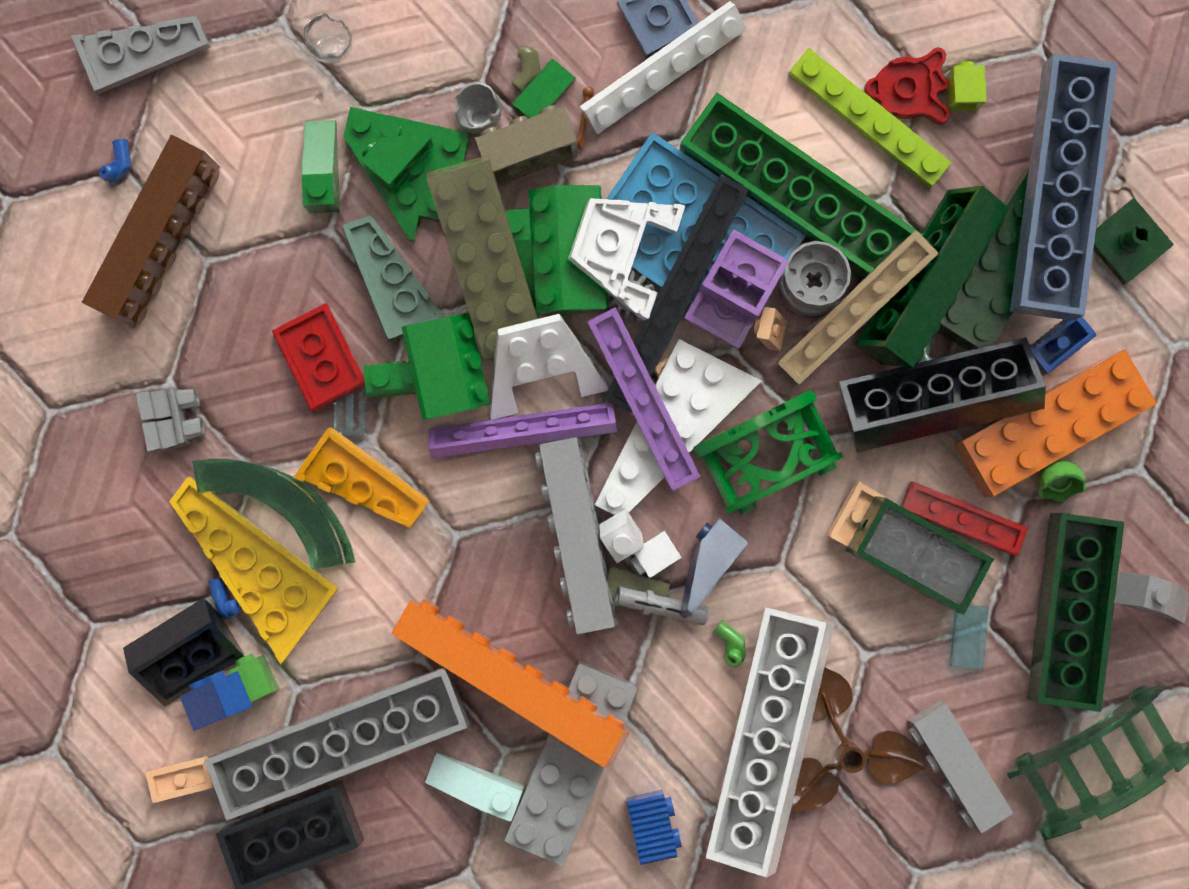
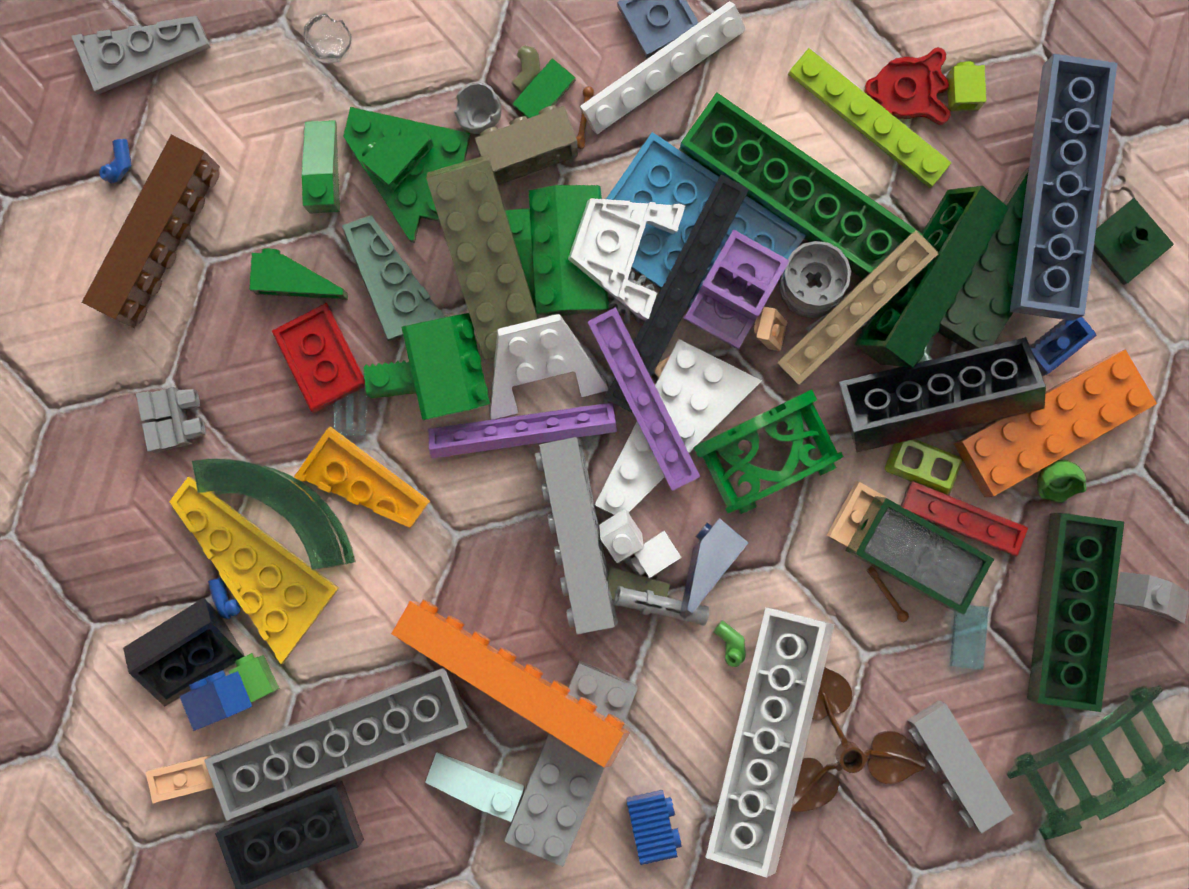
none -> green slope [249,248,348,300]
none -> dark orange hinge [866,566,909,622]
none -> lime piece [885,439,963,495]

